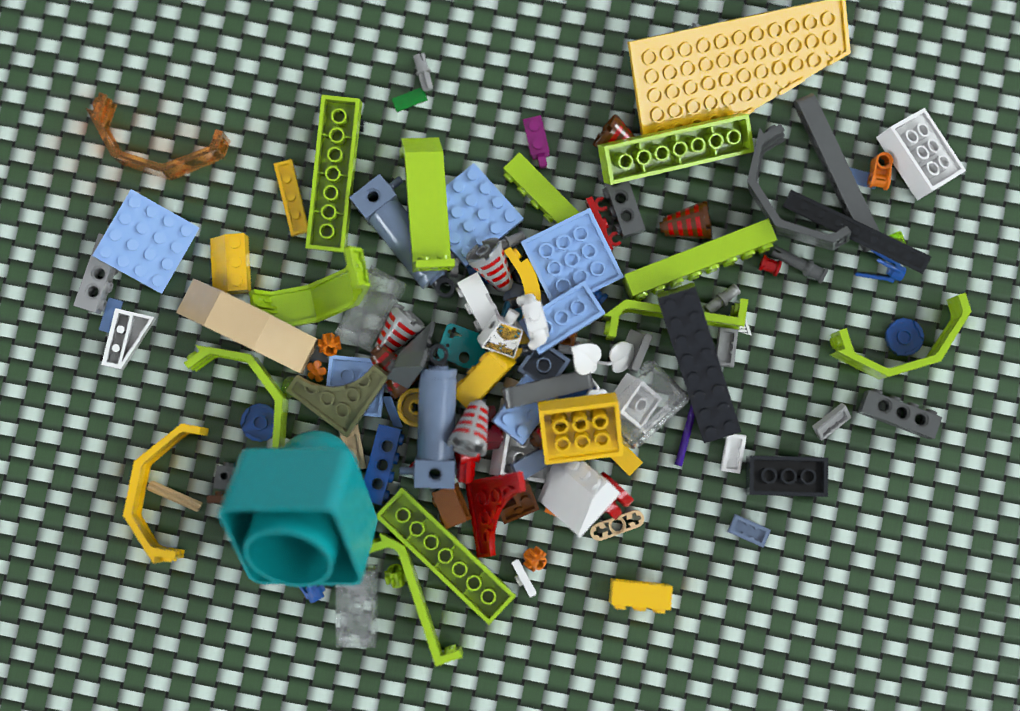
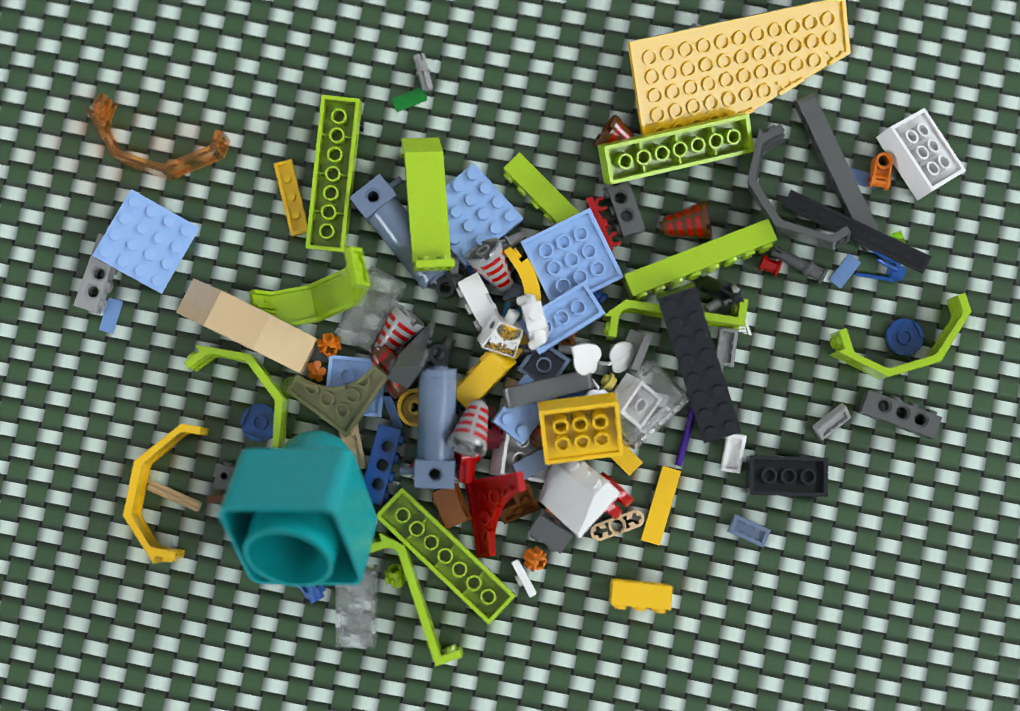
white wedge [101,308,156,370] -> none
yellow slope [210,233,251,294] -> none
teal axle [437,323,490,369] -> none
magenta hinge [523,115,550,169] -> none
none -> dark grey brick [528,508,574,554]
none -> light yellow plate [600,373,617,391]
none -> yellow tile [641,466,681,546]
none -> black wheel [699,276,744,305]
none -> medium blue sticker [829,254,861,288]

